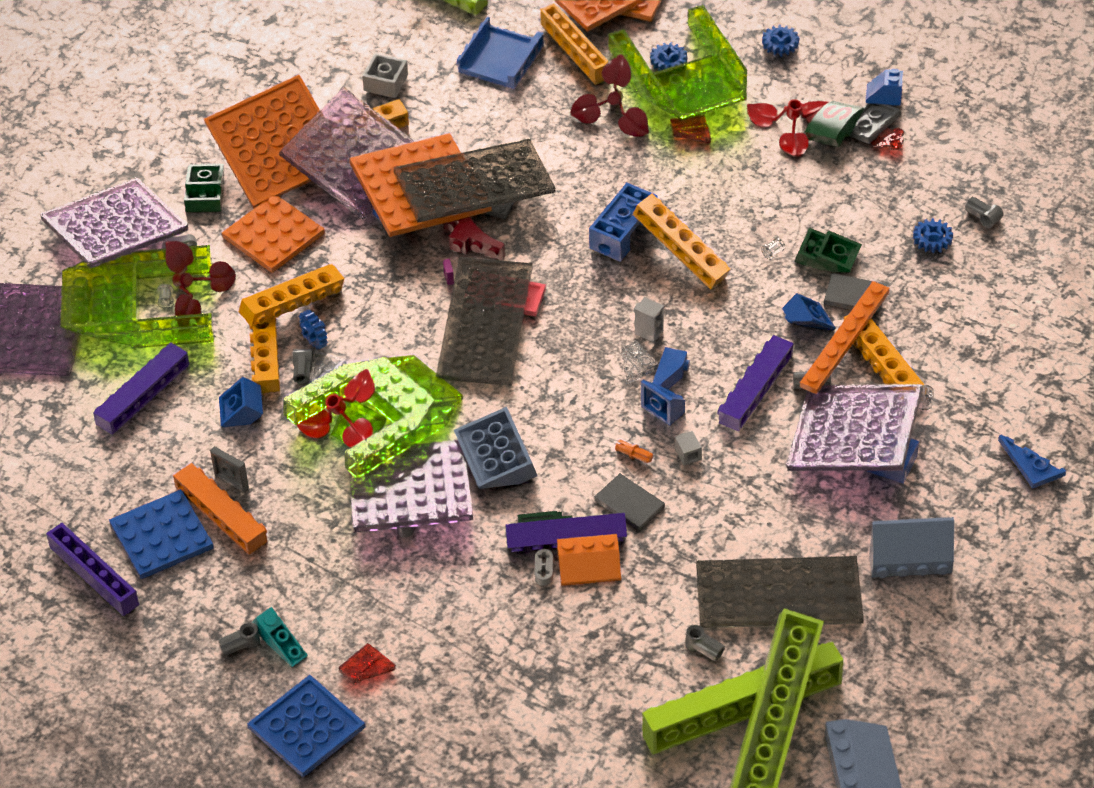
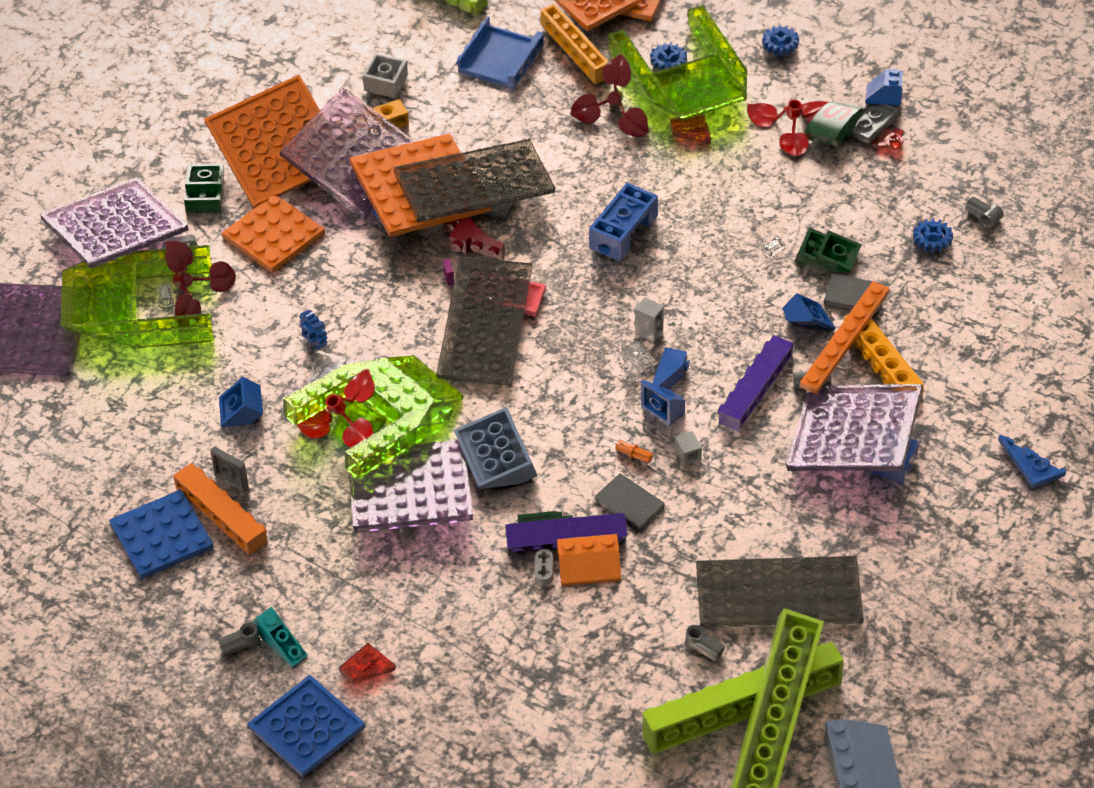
dark purple brick [46,522,139,617] -> none
dark purple brick [93,342,190,435] -> none
light orange brick [238,264,345,327] -> none
light orange brick [249,318,280,393] -> none
dark grey piece [293,349,313,385] -> none
light orange brick [633,194,731,290] -> none
sand blue slope [869,517,954,578] -> none
clear bush [916,385,934,410] -> none

